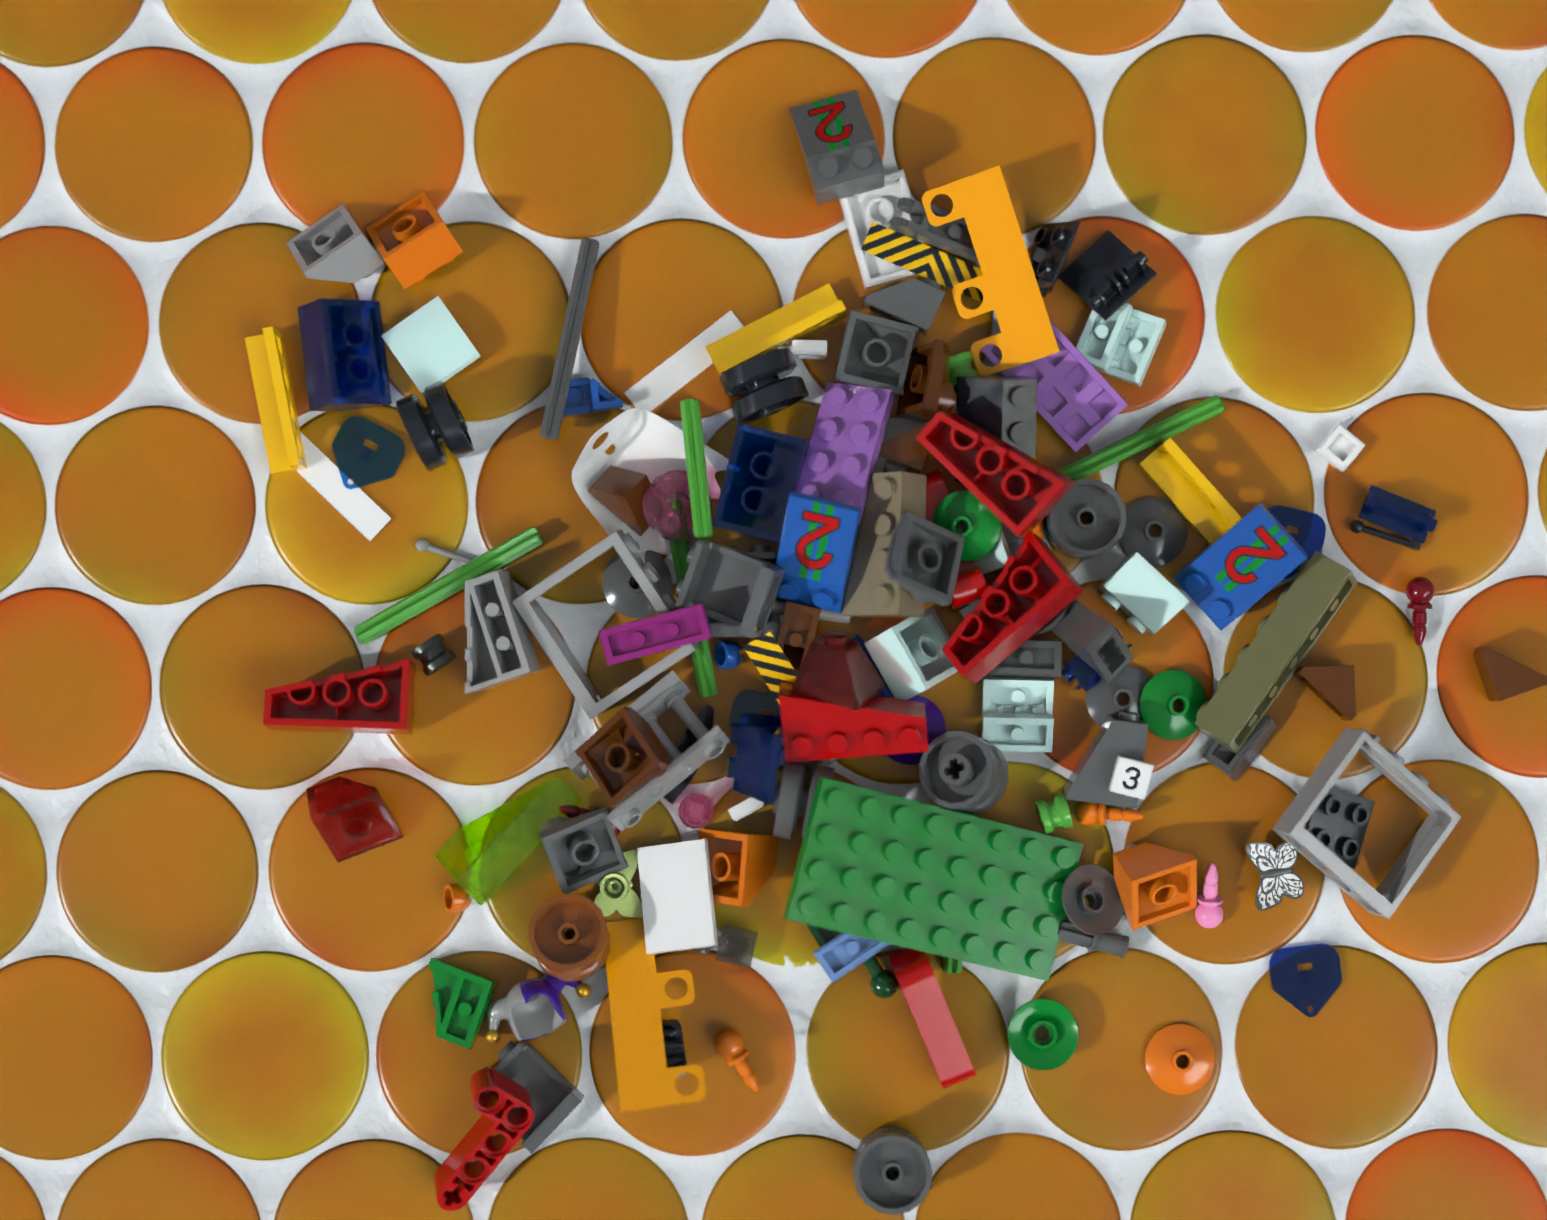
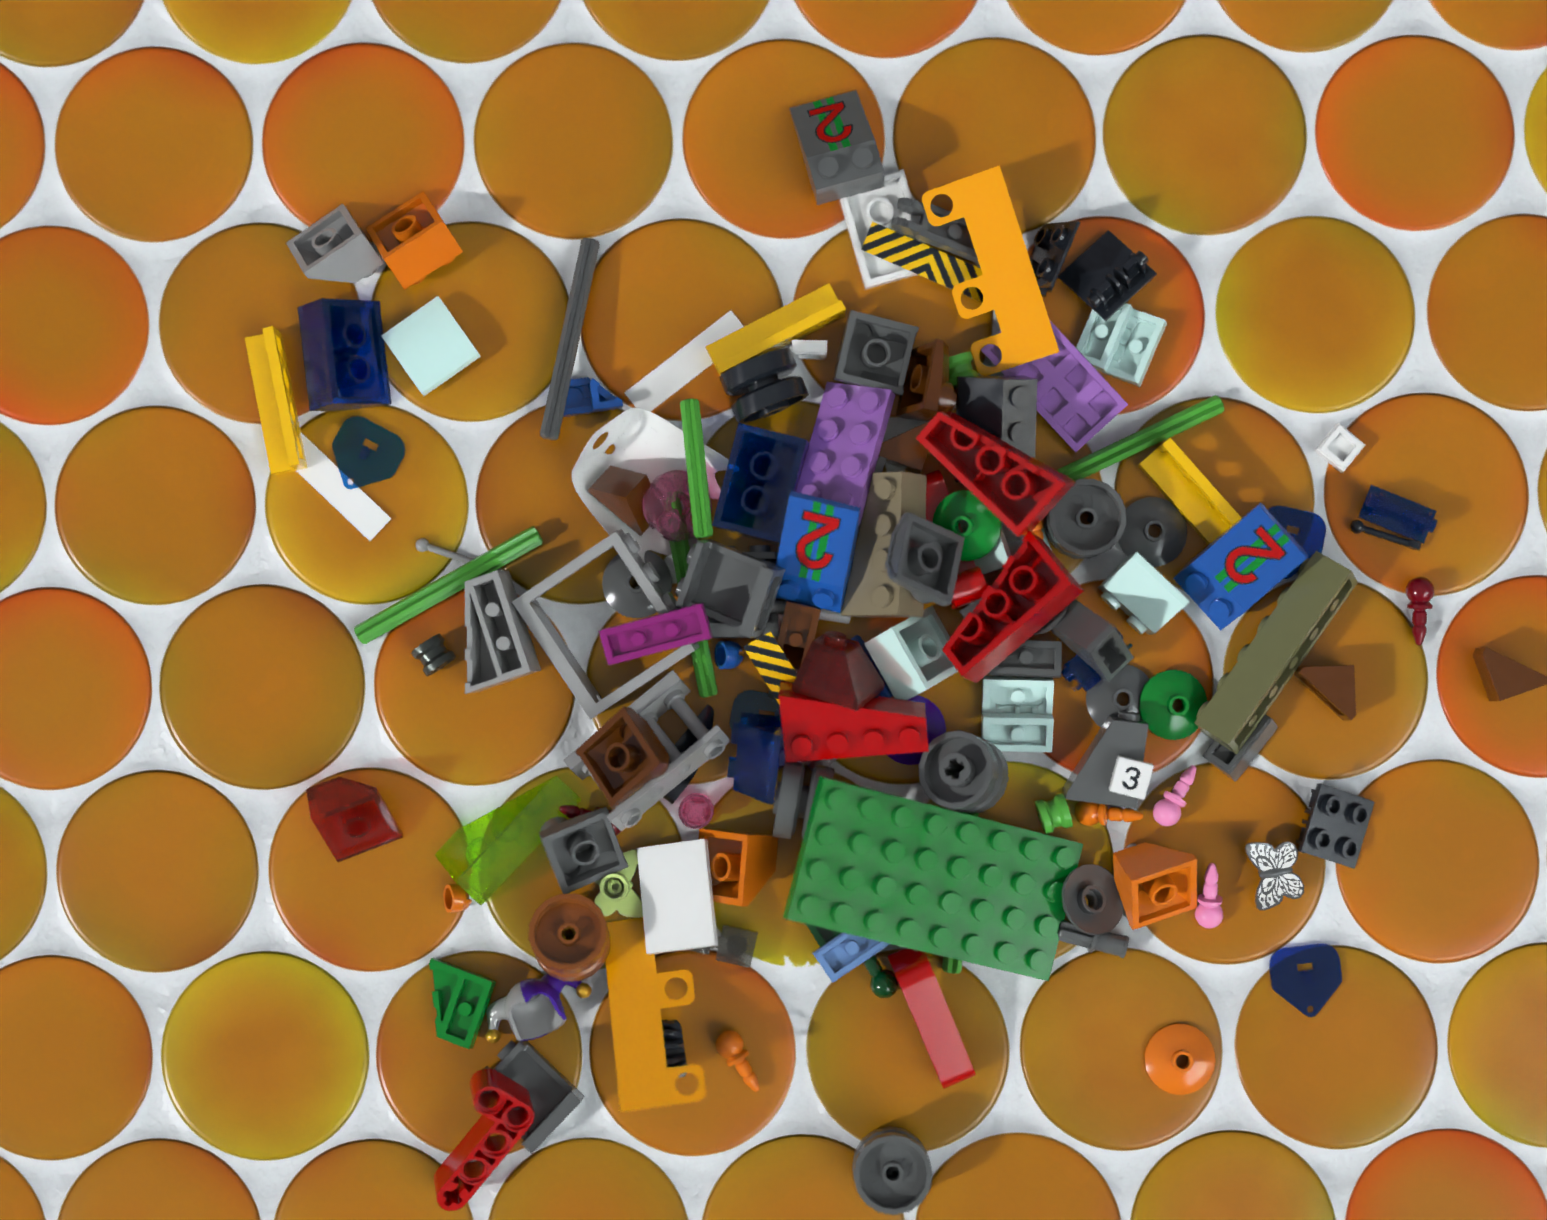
red wedge [263,659,416,734] -> none
black wheel [396,381,475,471] -> none
white tile [728,792,765,821] -> none
dark grey slope [863,277,946,336] -> none
green dish [1007,998,1079,1070] -> none
light grey window [1272,728,1461,920] -> none
none -> bright pink bar [1153,765,1197,827]

